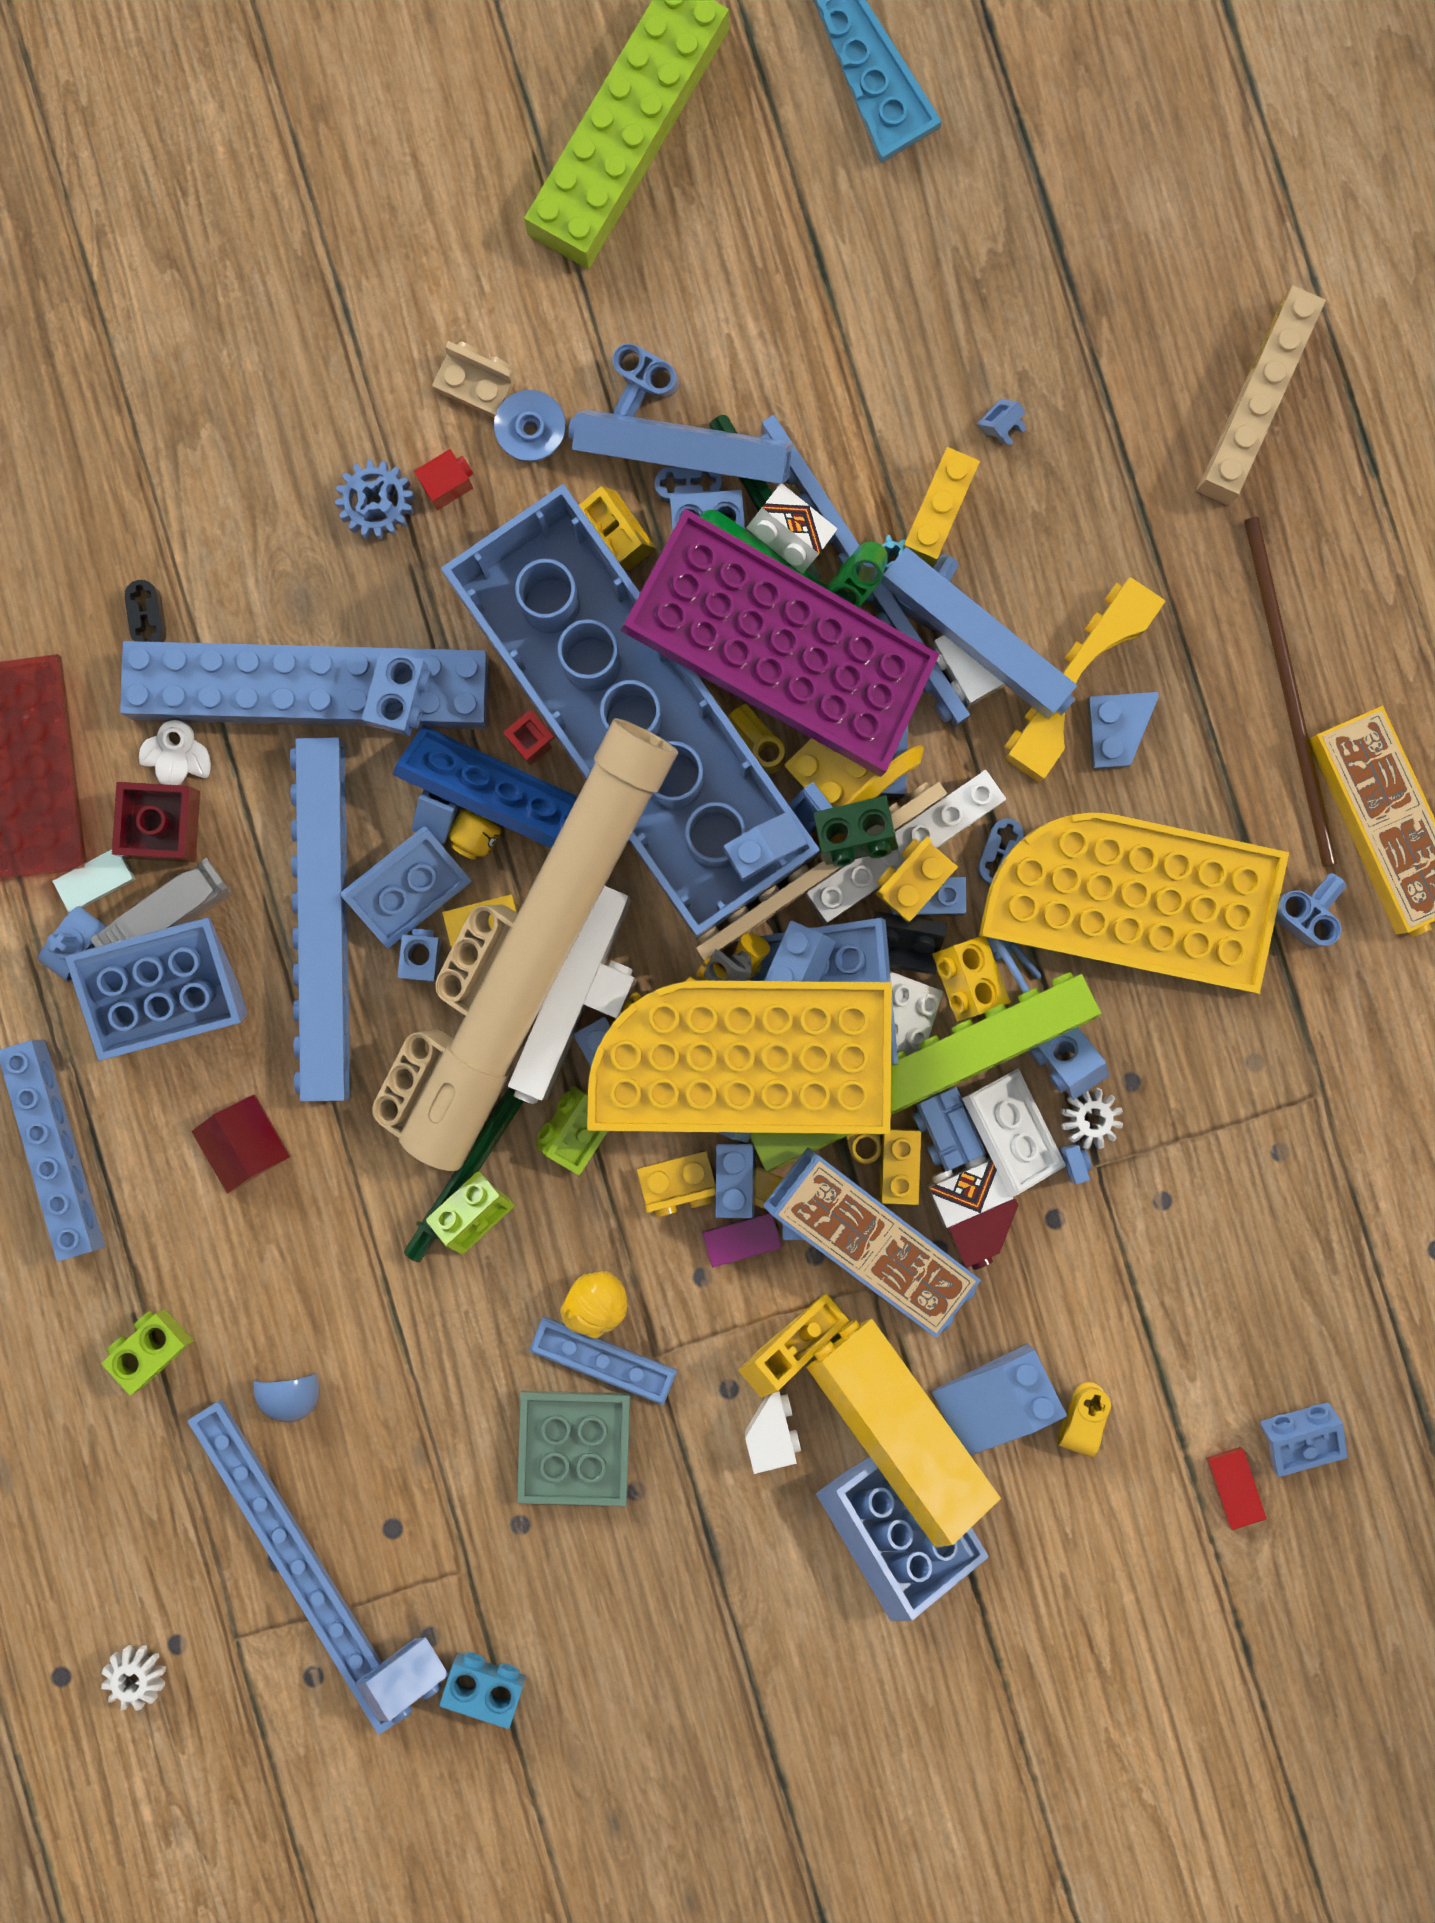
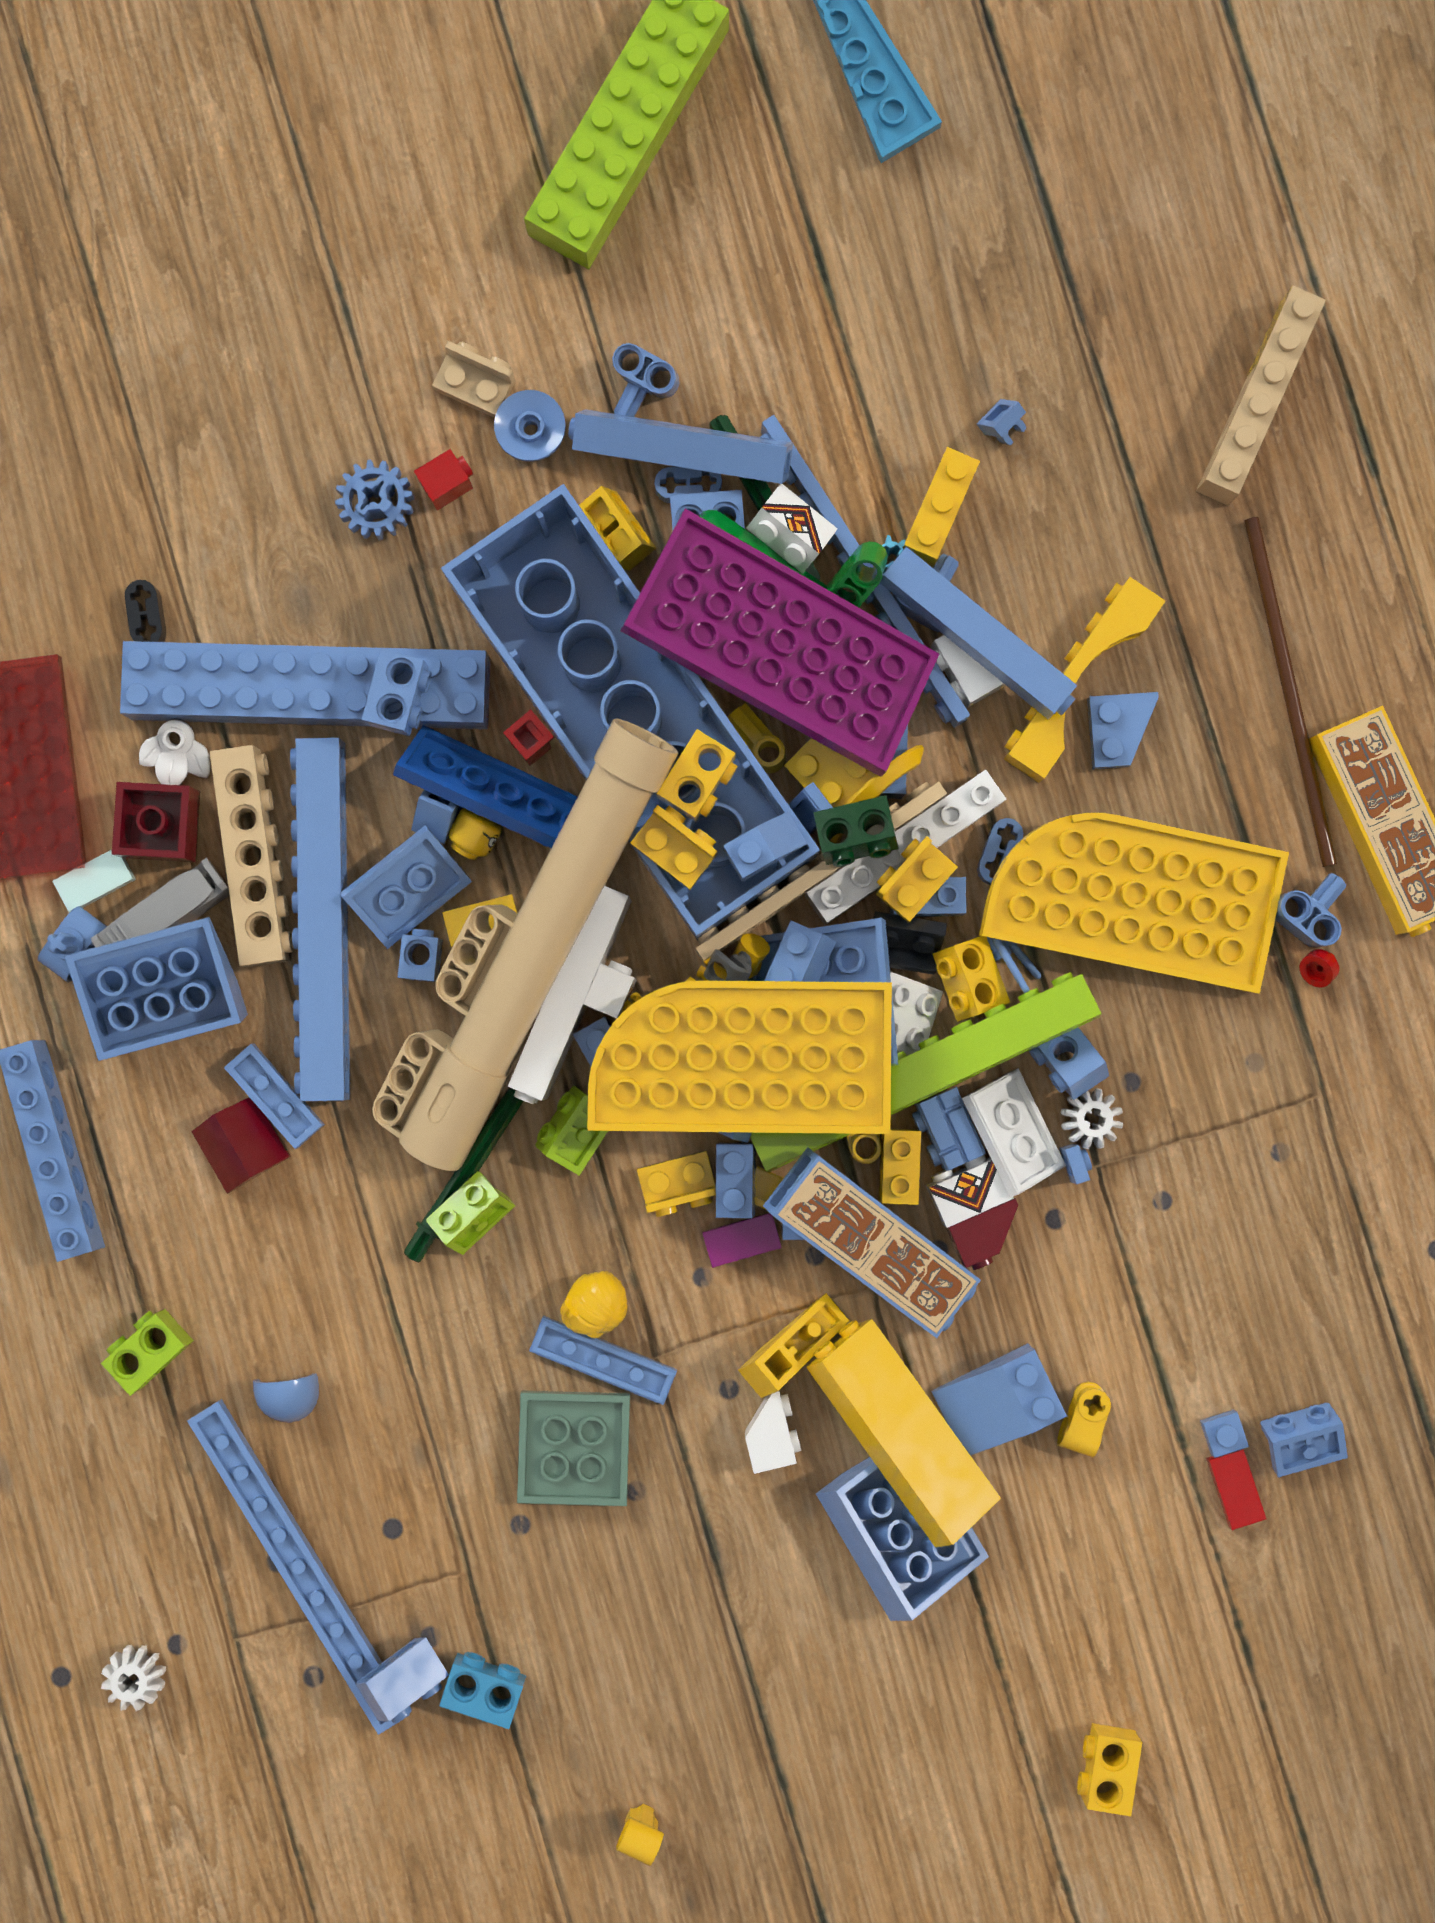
none -> tan brick [209,745,294,967]
none -> medium blue plate [224,1043,325,1149]
none -> yellow piece [616,1804,664,1866]
none -> yellow bracket [630,805,718,890]
none -> yellow brick [656,729,738,822]
none -> yellow brick [1077,1723,1142,1816]
none -> medium blue plate [1200,1410,1249,1458]
none -> red tile [1299,949,1340,988]

